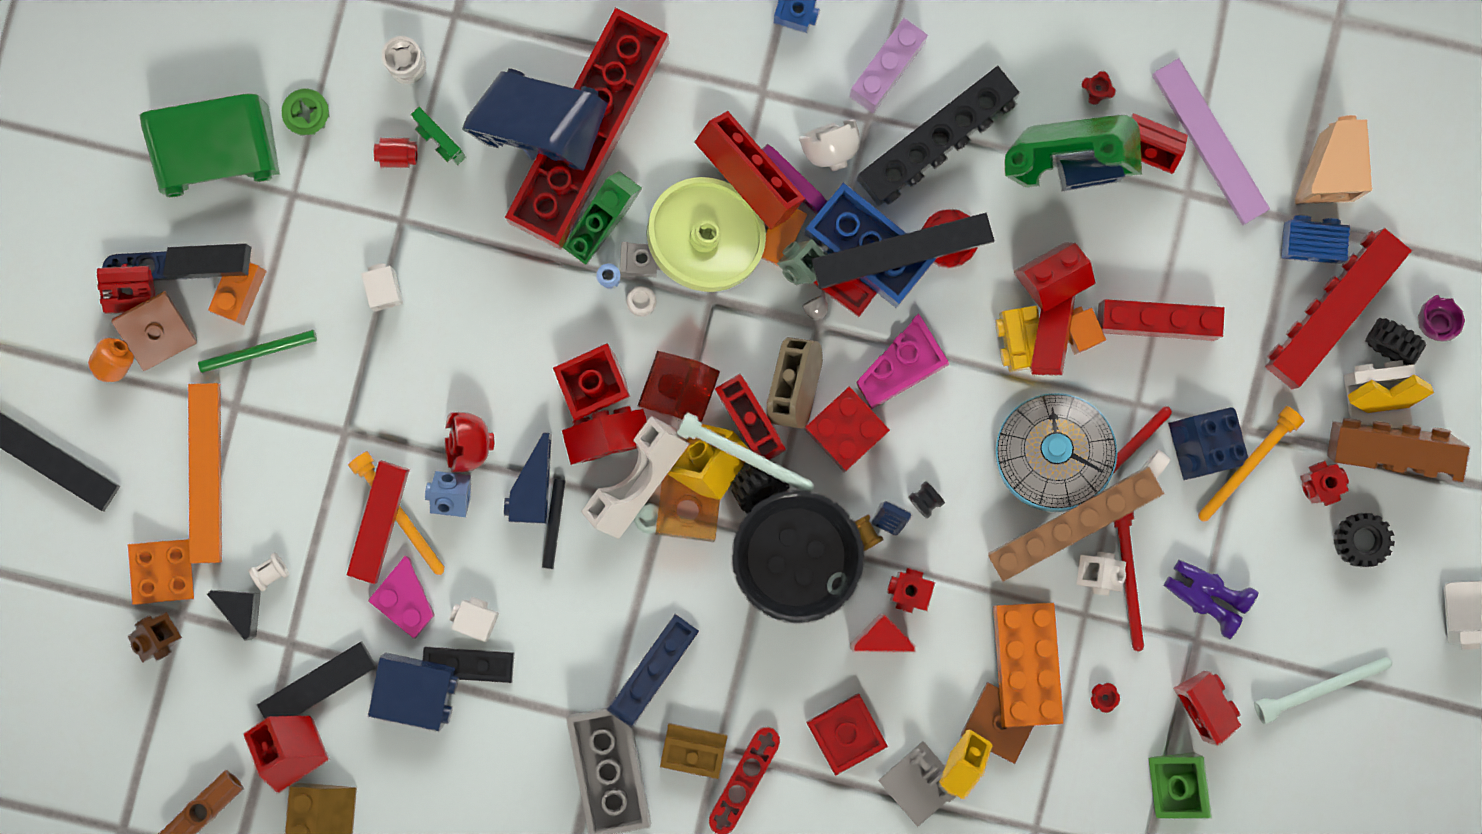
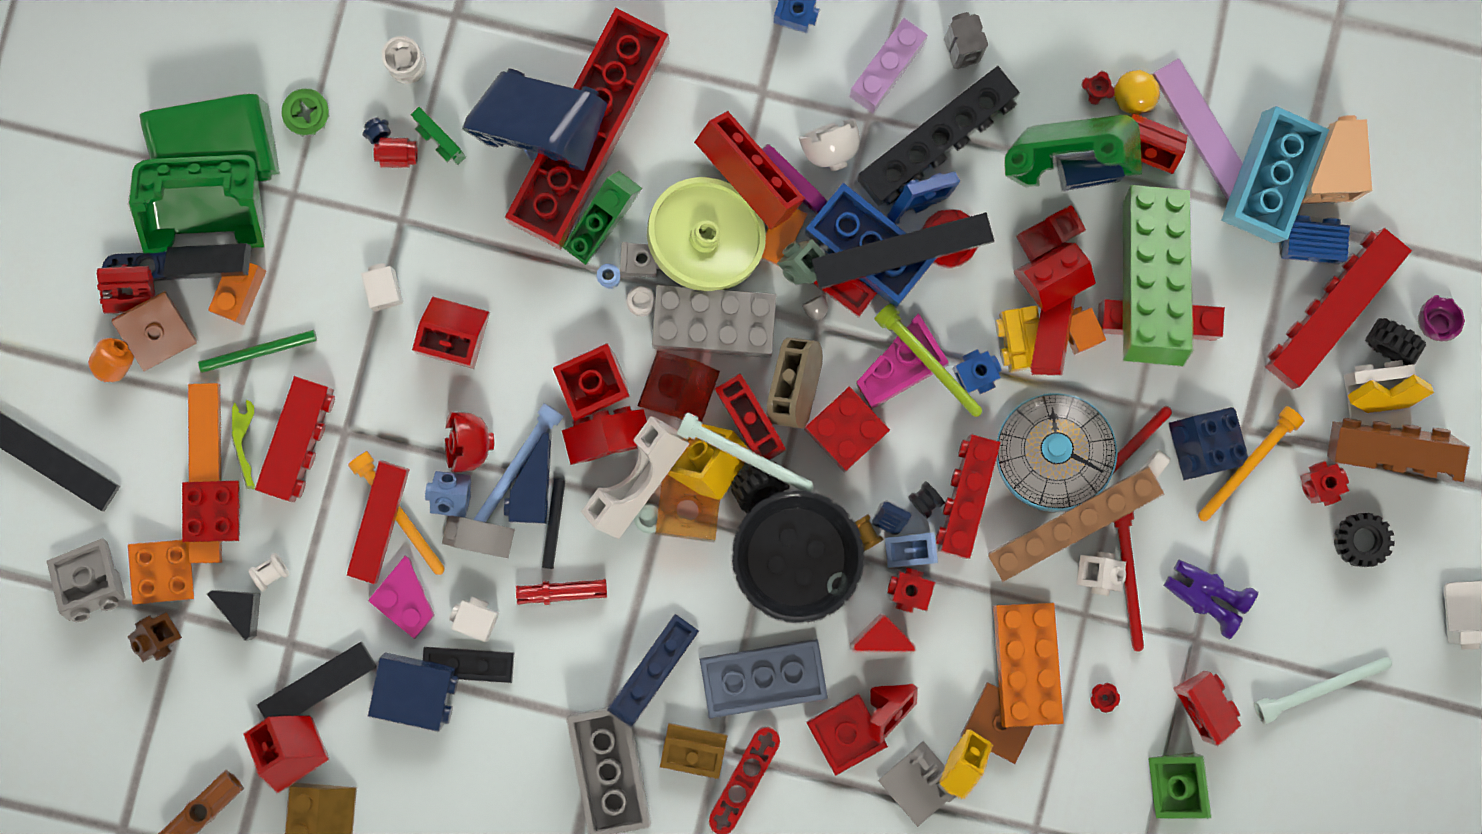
none -> light grey plate [47,538,126,622]
none -> green windscreen [128,155,265,253]
none -> red hinge [182,480,240,542]
none -> lime arm [232,399,255,490]
none -> red brick [255,376,335,502]
none -> dark blue plate [362,117,391,144]
none -> red slope [412,296,490,369]
none -> light grey brick [442,515,515,558]
none -> light blue piece [473,403,564,523]
none -> red pin [516,579,607,605]
none -> light grey brick [652,285,776,358]
none -> sand blue tile [700,639,828,719]
none -> red slope [870,684,918,743]
none -> lime piece [874,303,982,417]
none -> light blue slope [885,533,938,568]
none -> blue wing [886,172,960,224]
none -> red brick [935,434,1001,559]
none -> flat silver brick [944,12,988,69]
none -> blue brick [952,349,1002,394]
none -> red slope [1016,204,1086,262]
none -> yellow hair [1114,70,1160,115]
none -> bright green brick [1123,185,1193,366]
none -> medium azure brick [1221,106,1329,243]

